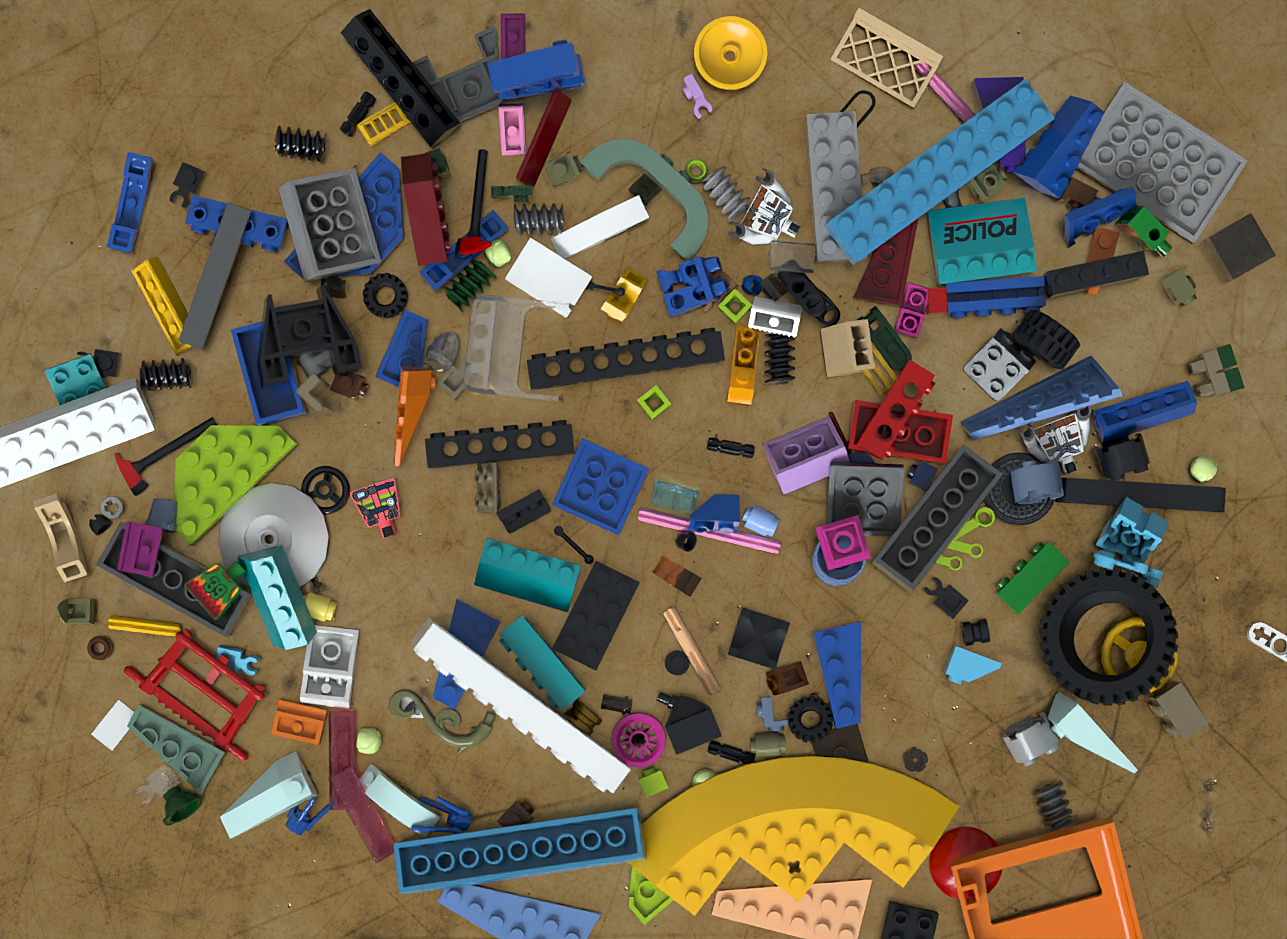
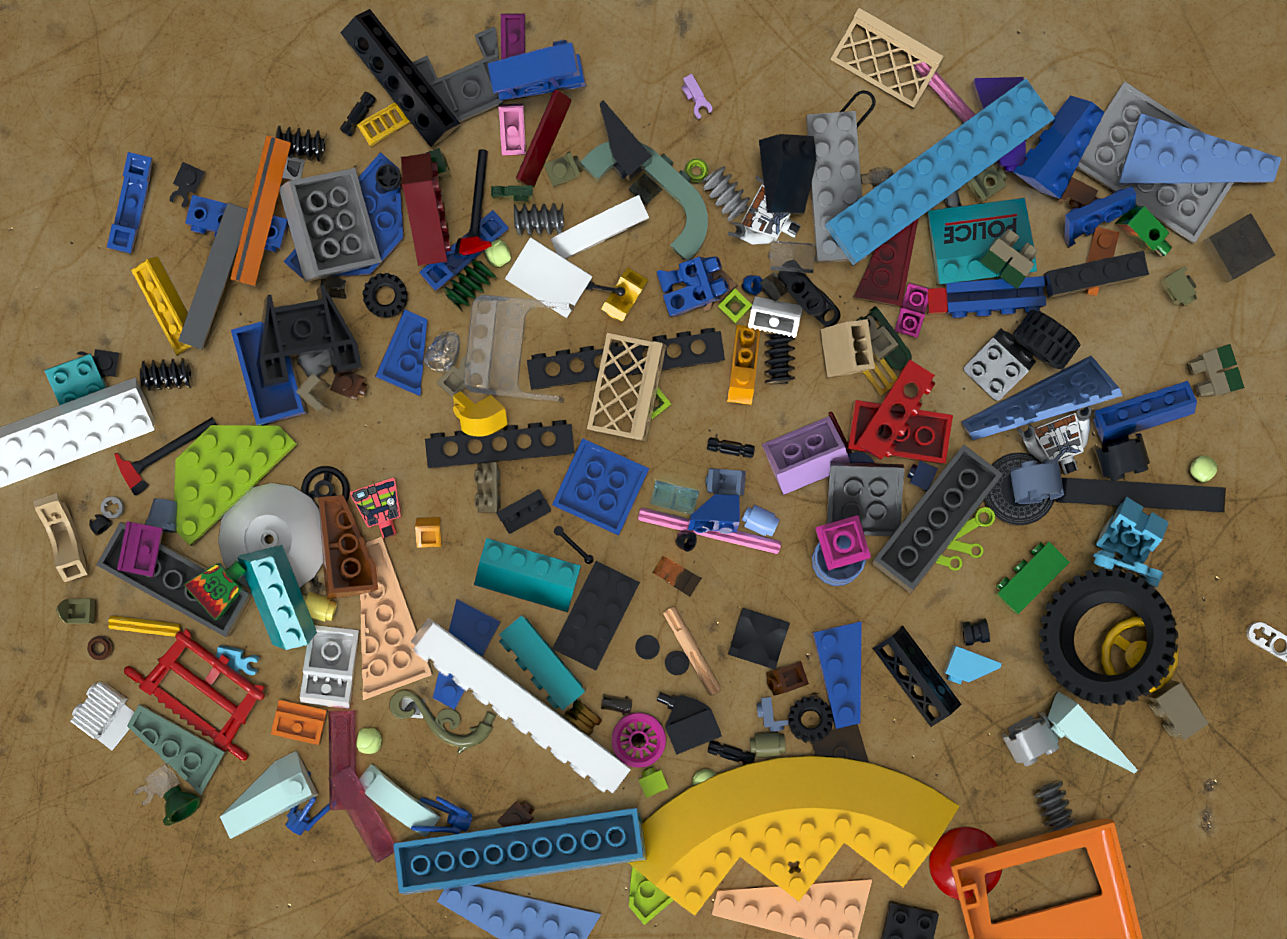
orange wedge [393,366,435,466] -> none
yellow dish [694,16,767,90] -> none
clear smoke plate [904,748,928,772] -> none
black plate [923,577,969,619] -> none
none -> white brick [71,682,128,739]
none -> orange tile [230,136,291,286]
none -> sticker [282,157,305,180]
none -> dark orange wedge [318,495,378,599]
none -> light nougat wing [360,537,433,700]
none -> black wheel [375,164,402,192]
none -> light orange slope [415,517,442,548]
none -> yellow brick [453,391,507,436]
none -> tan fence [587,333,666,442]
none -> black slope [599,100,652,182]
none -> black piece [635,635,660,660]
none -> sand blue bracket [706,468,746,496]
none -> black slope [759,134,817,214]
none -> dark tan plate [867,315,898,361]
none -> black fence [873,626,962,727]
none -> hips [977,229,1038,289]
none -> medium blue wing [1118,114,1281,184]

